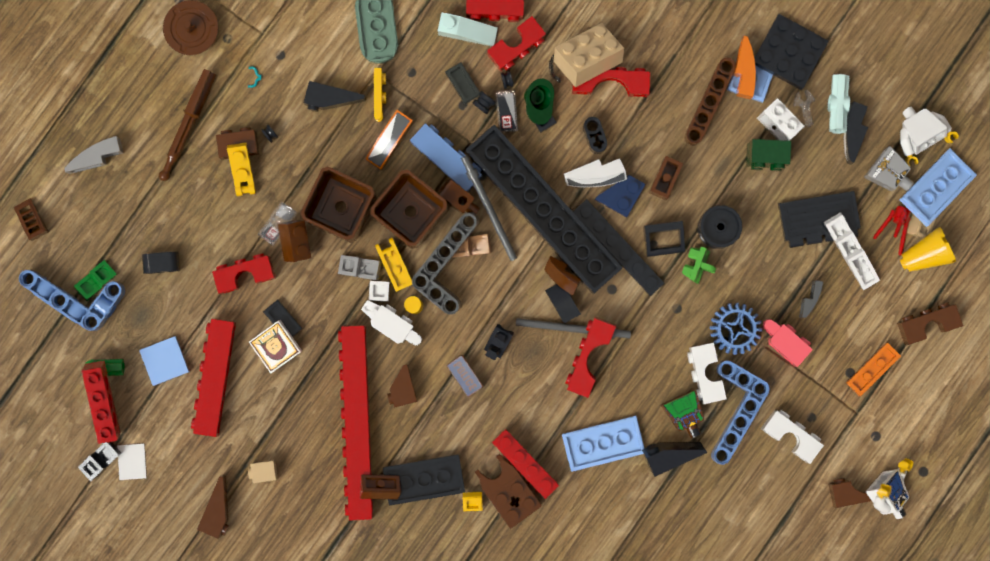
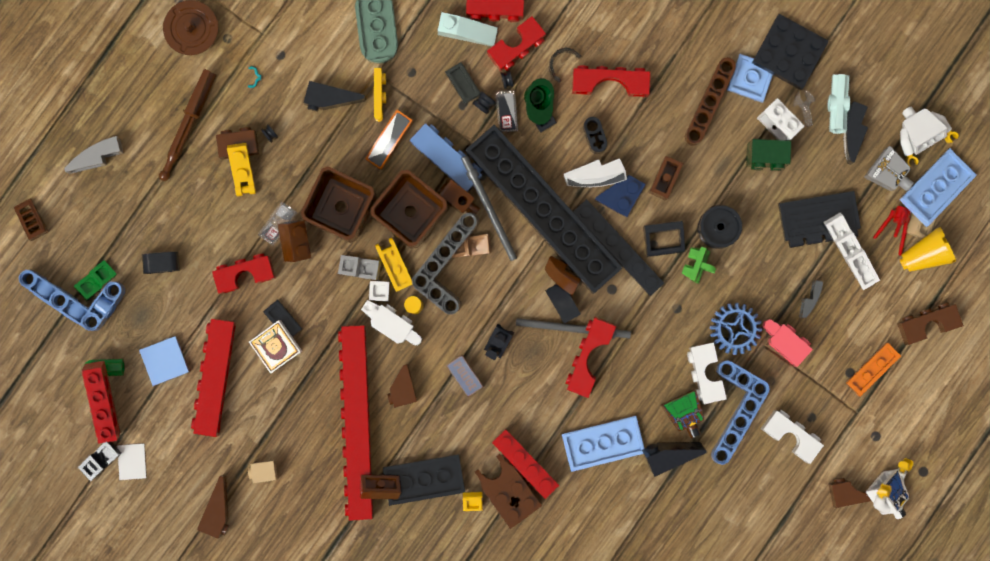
tan brick [554,23,624,87] -> none
orange slope [733,36,756,100] -> none

